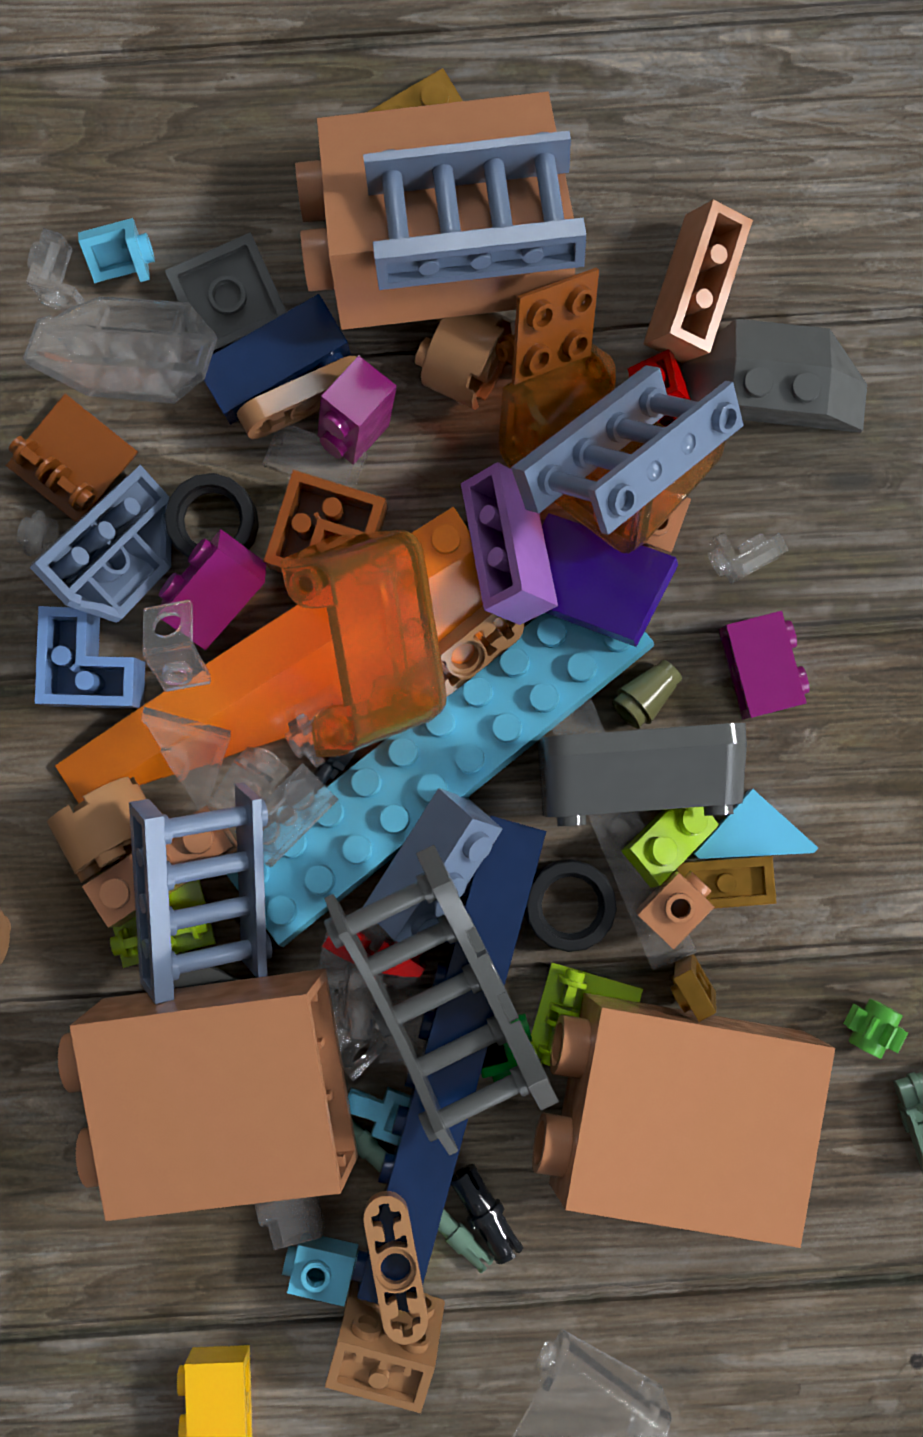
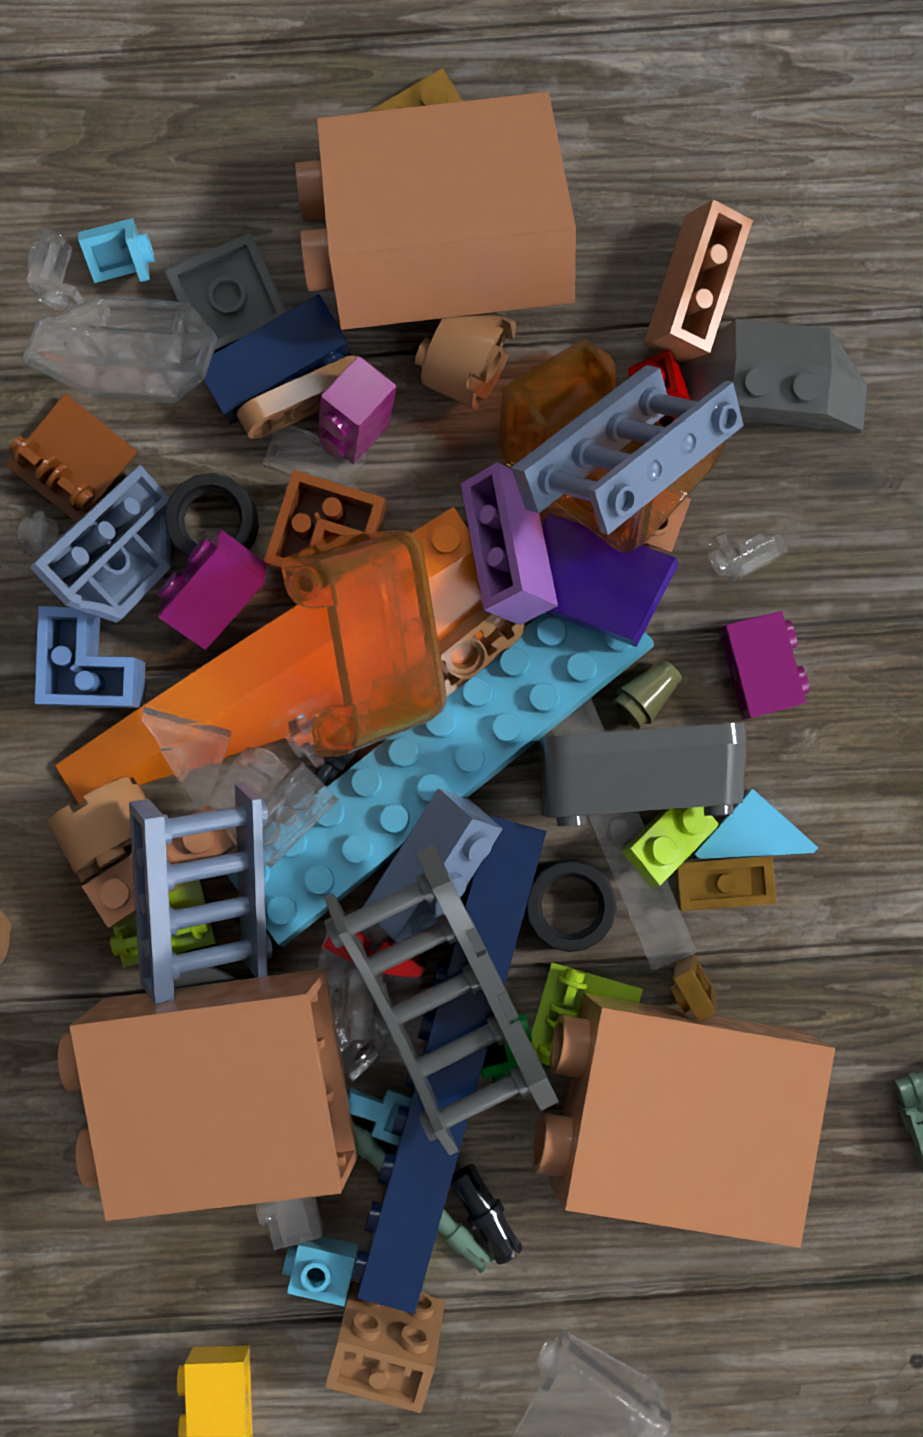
clear bracket [143,600,211,692] -> none
sand blue fence [363,131,586,290] -> none
medium nougat beam [363,1191,428,1345] -> none
dark orange hinge [495,268,599,385] -> none
nougat brick [635,870,715,950] -> none
bright green gear [843,998,908,1059] -> none

